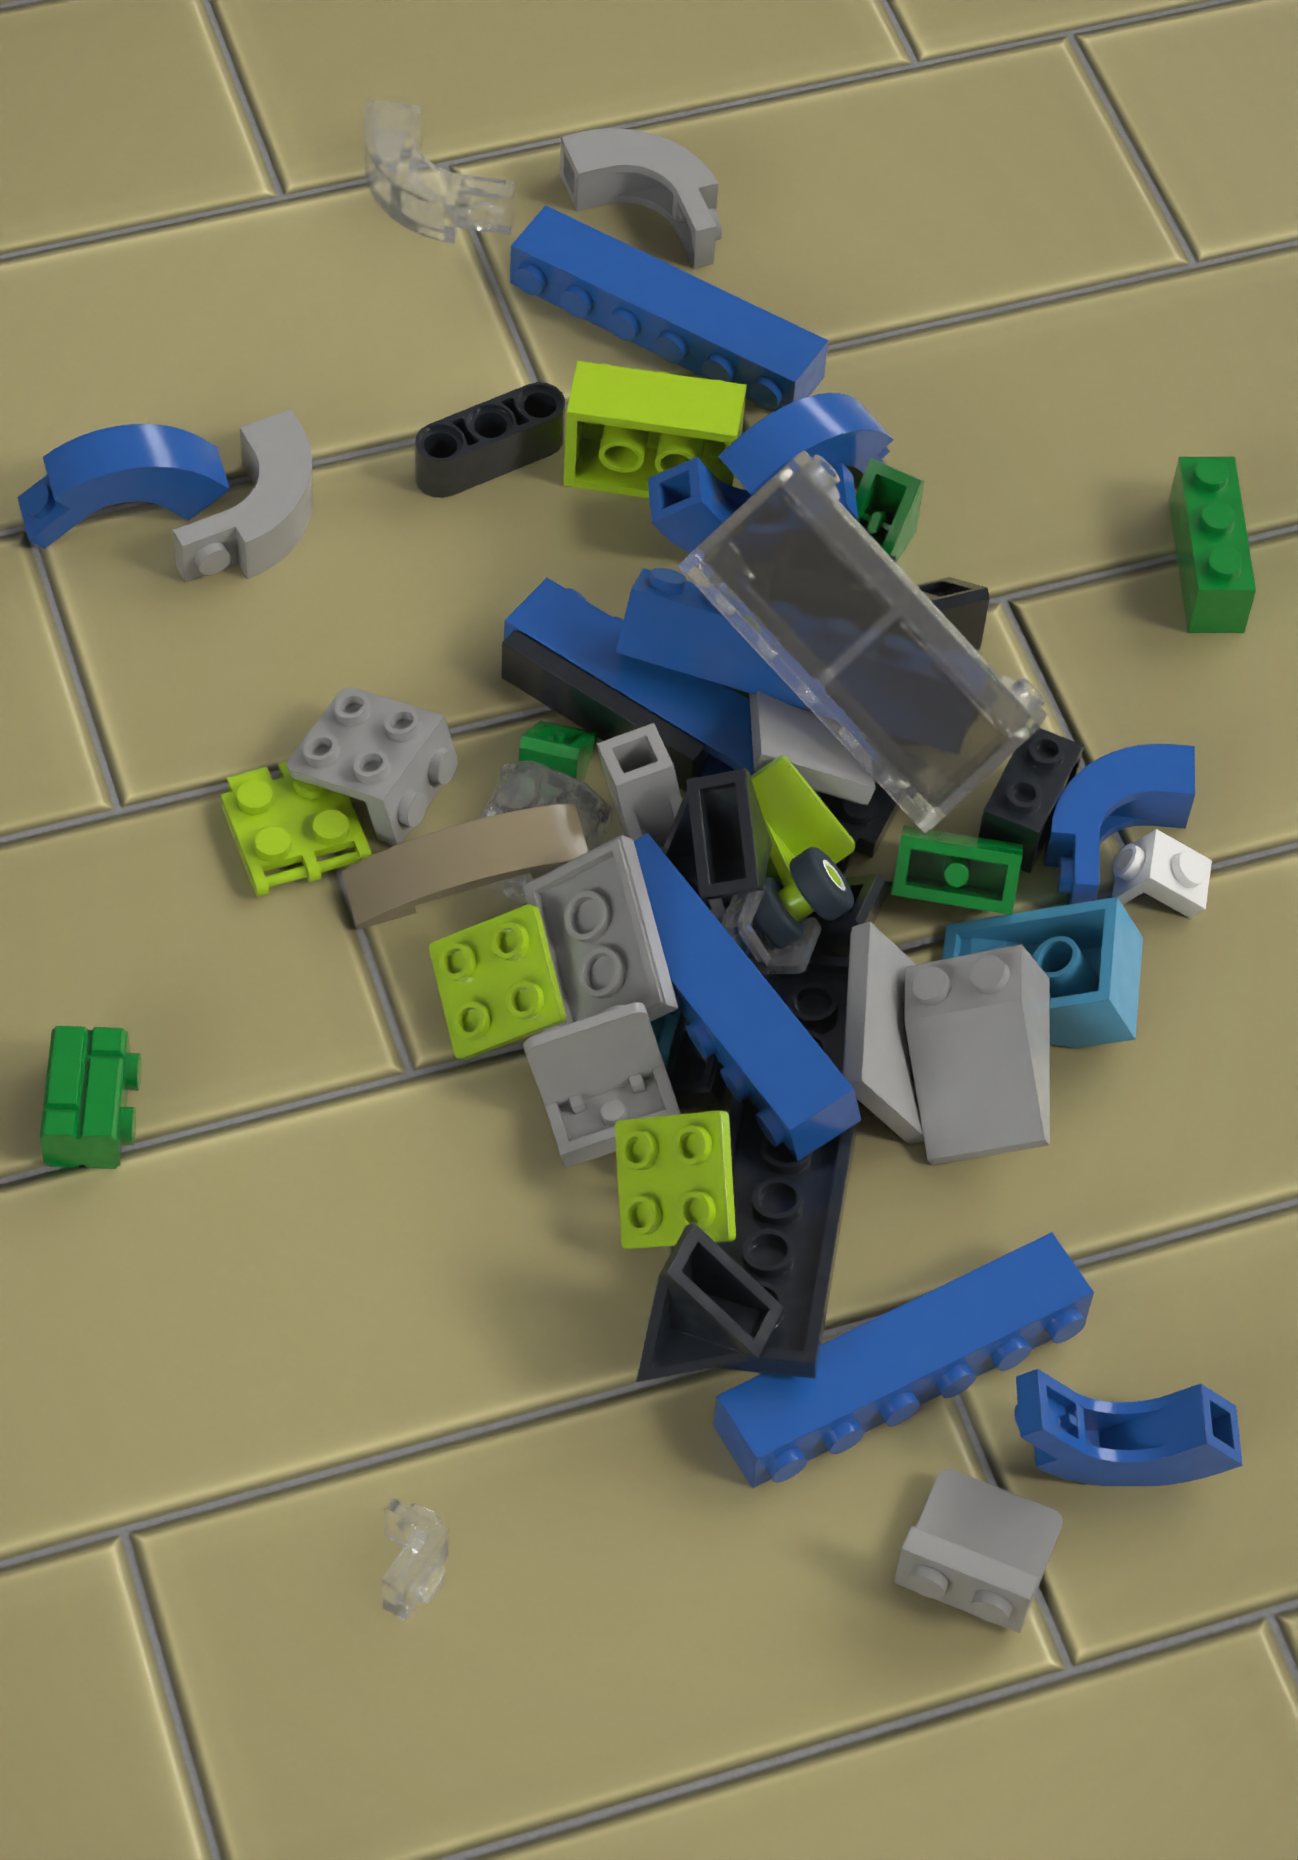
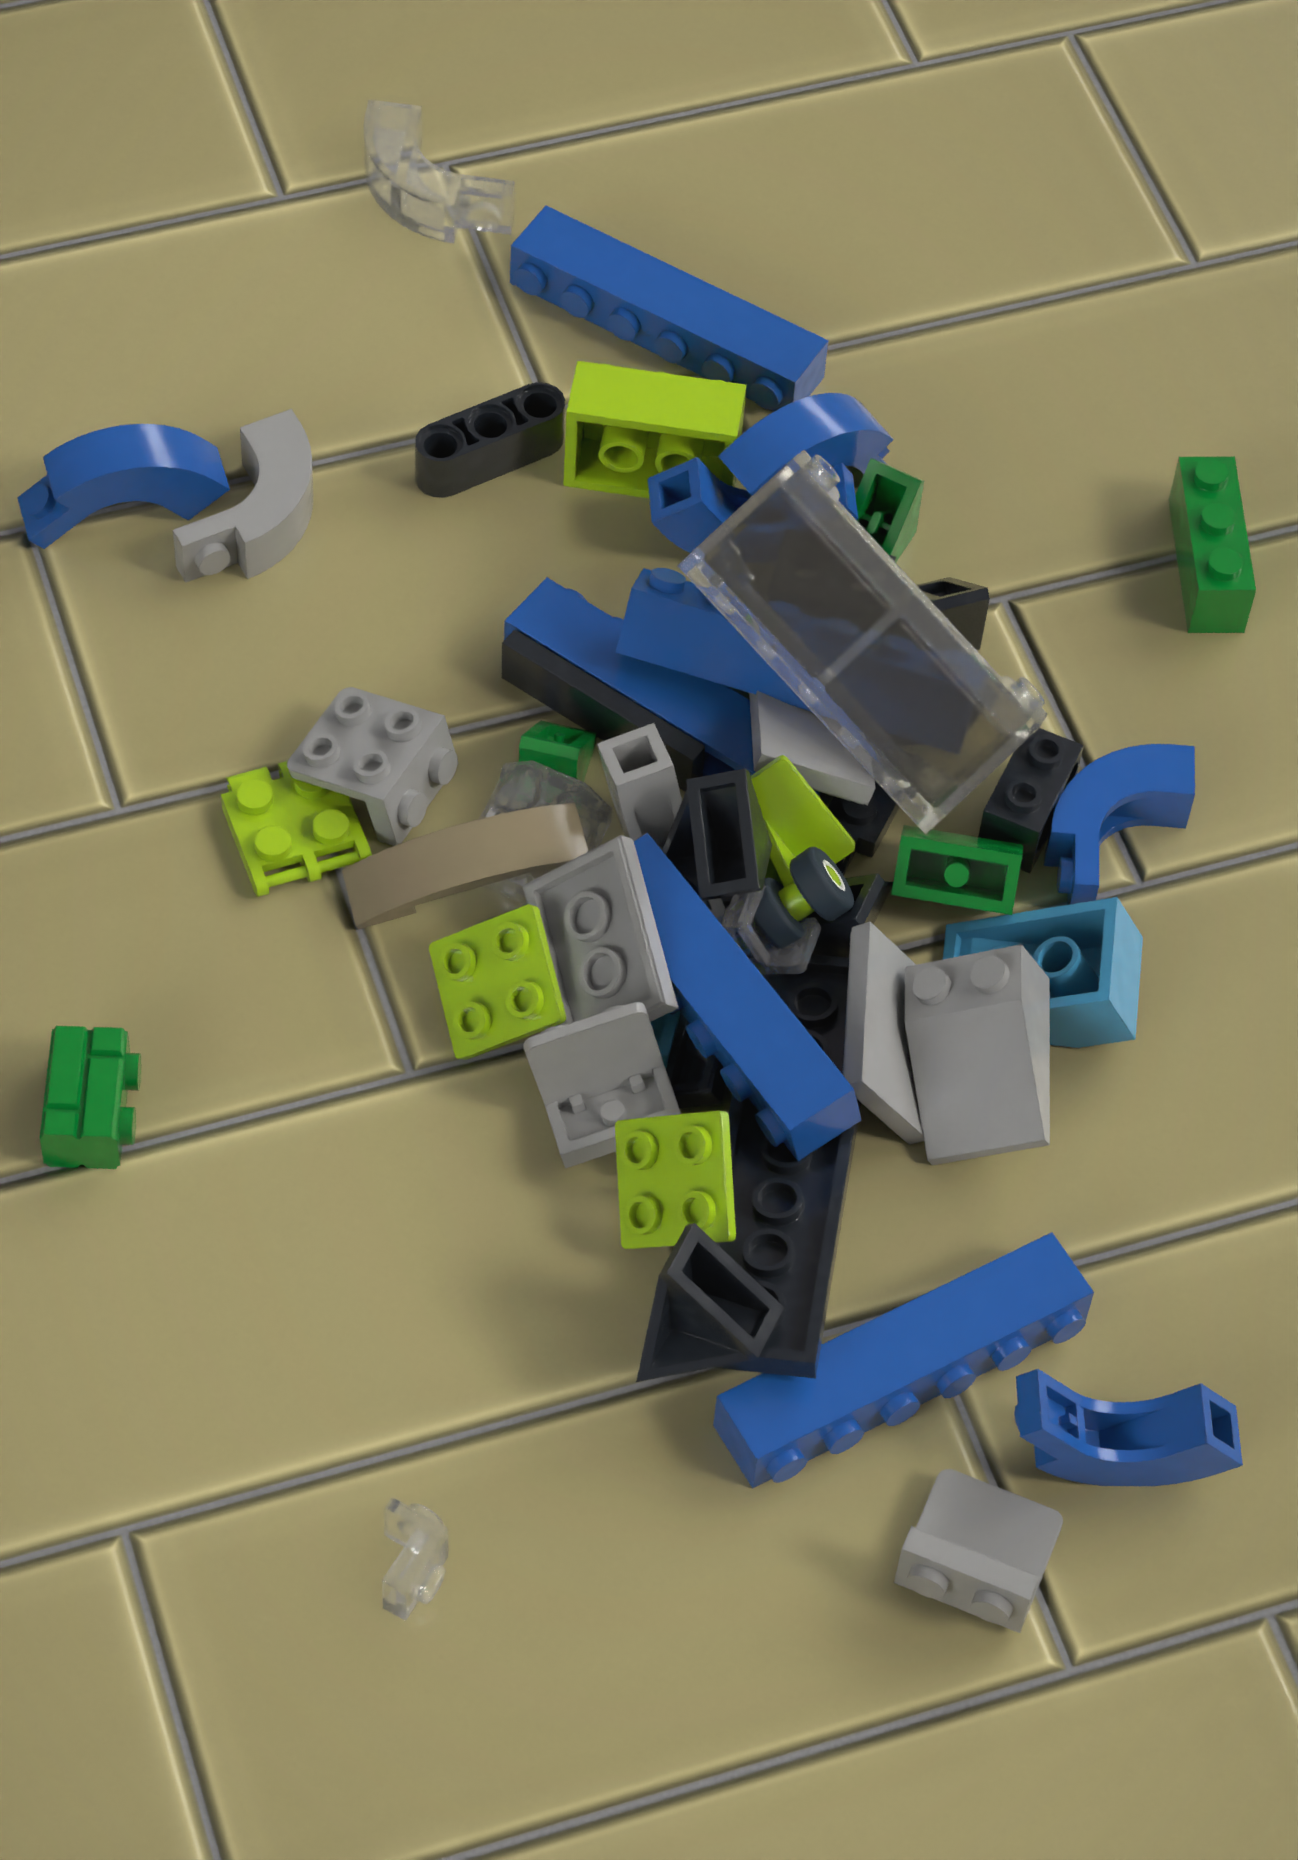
light grey arch [560,128,722,269] -> none
white bracket [1112,829,1212,918] -> none

